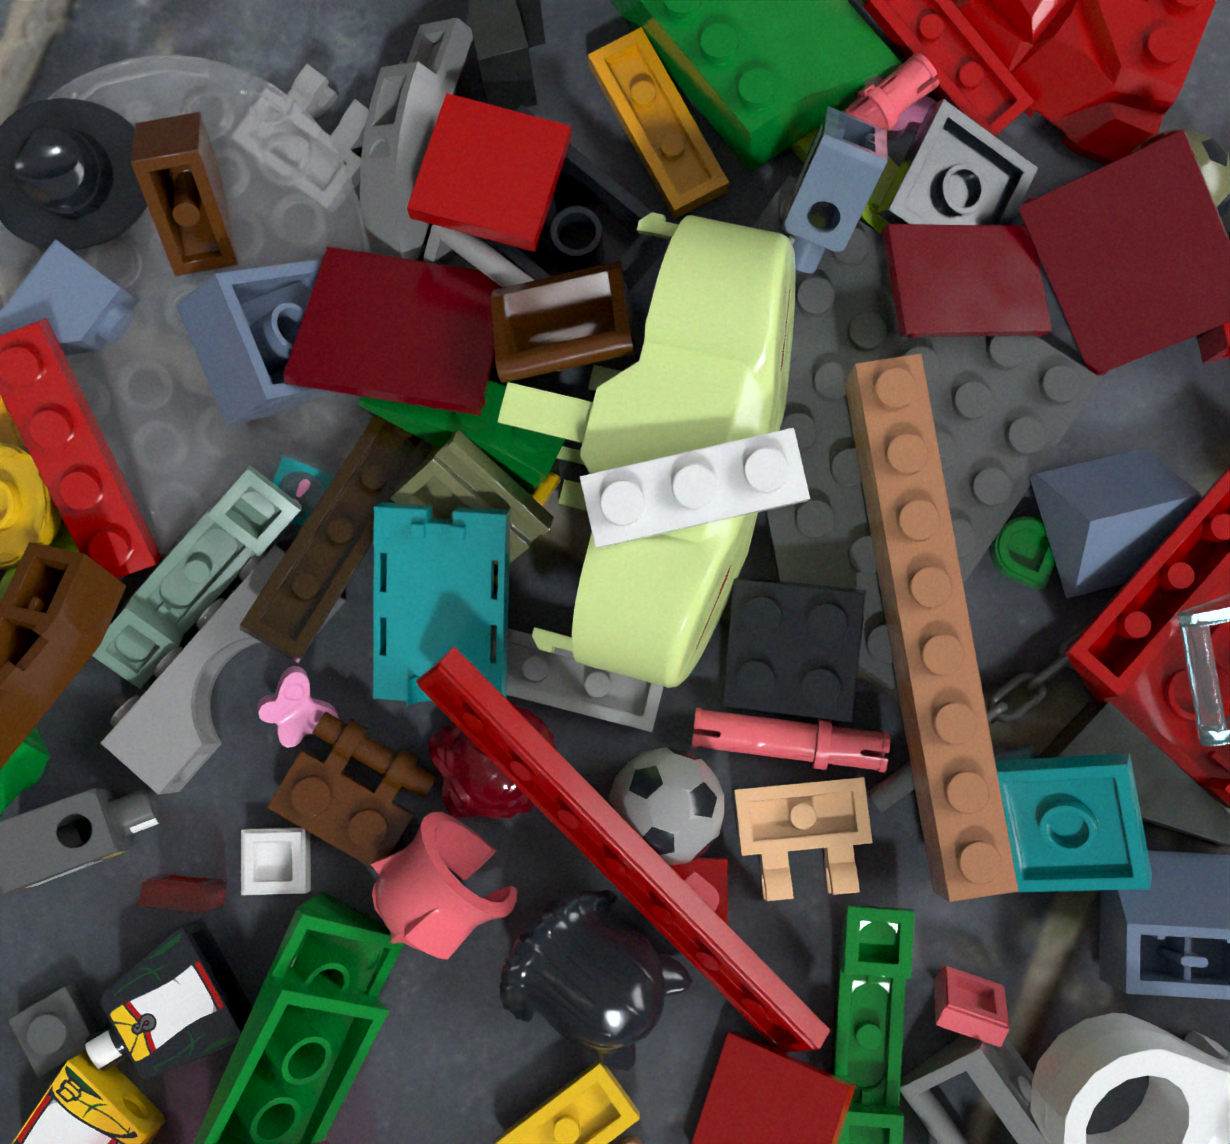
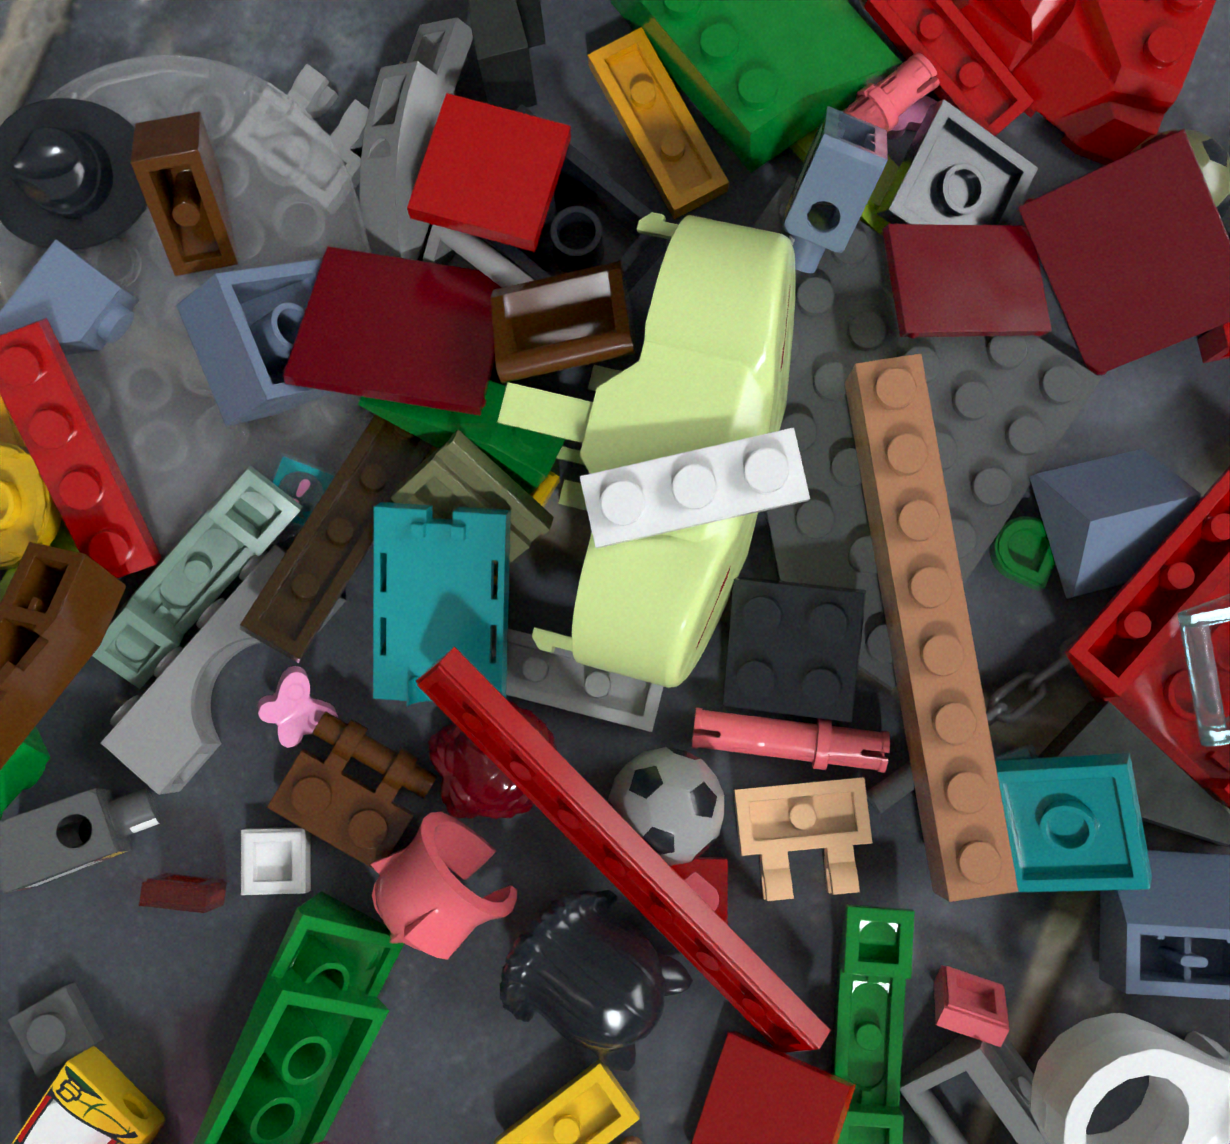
torso [85,918,252,1079] -> none

